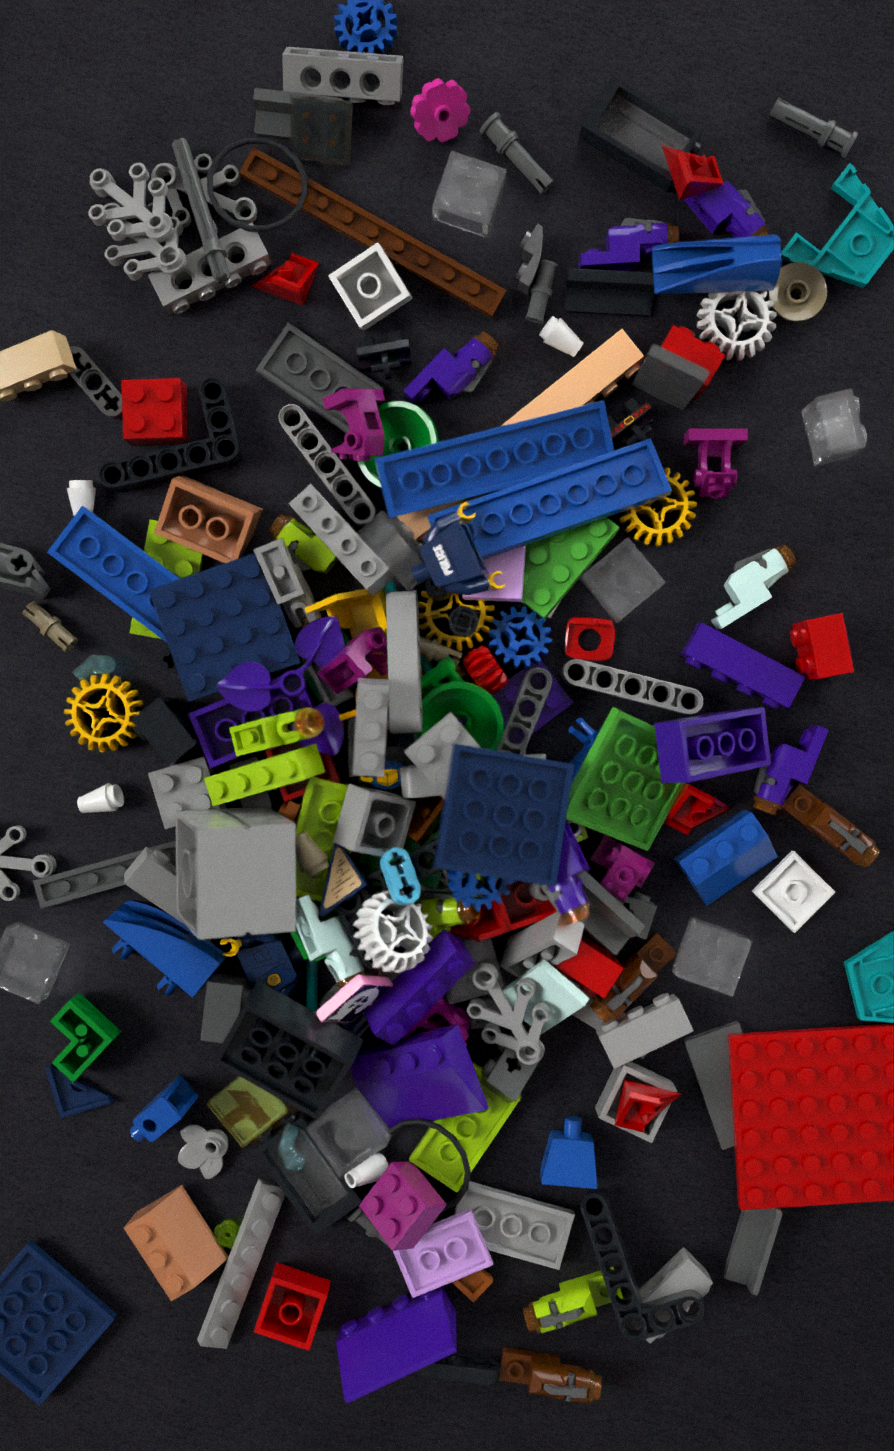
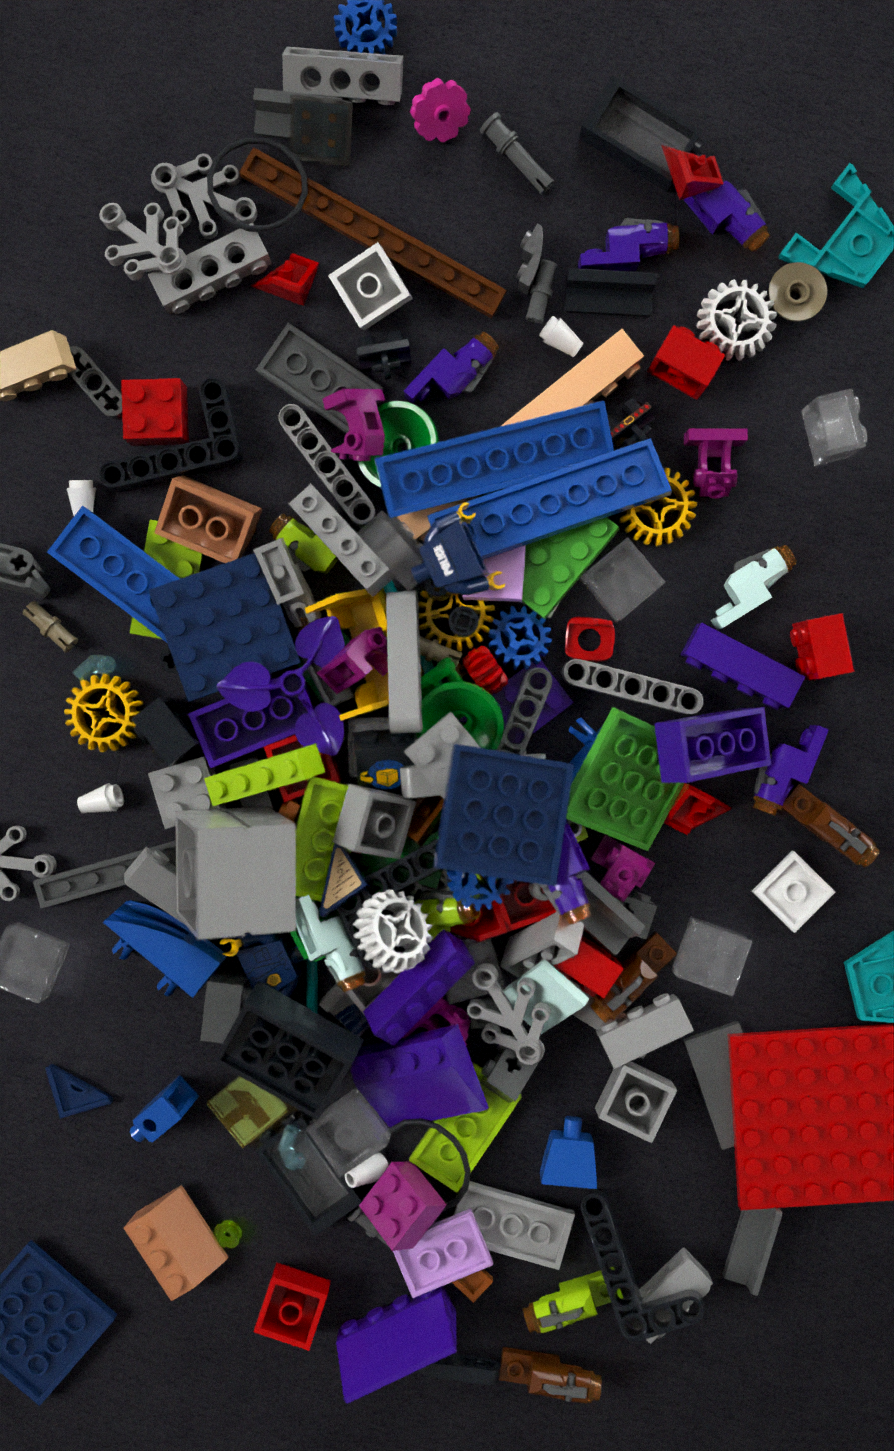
green brick [50,992,122,1082] -> none
light grey plant [88,163,173,242] -> none
dark grey axle [172,138,230,283] -> none
light grey plate [178,1125,228,1179] -> none
light grey plate [197,1179,285,1349] -> none
lime plate [229,707,324,756] -> none
dark tan cone [295,830,329,877] -> none
tile [316,975,394,1022] -> none
light grey brick [353,678,389,777] -> none
medium azure beam [380,847,421,906] -> none
clear brick [432,150,507,238] -> none
red slope [615,1080,681,1132] -> none
dark grey tile [632,344,709,410] -> none
blue piece [652,234,782,294] -> none
blue slope [673,810,778,906] -> none
dark grey pin [769,97,858,158] -> none

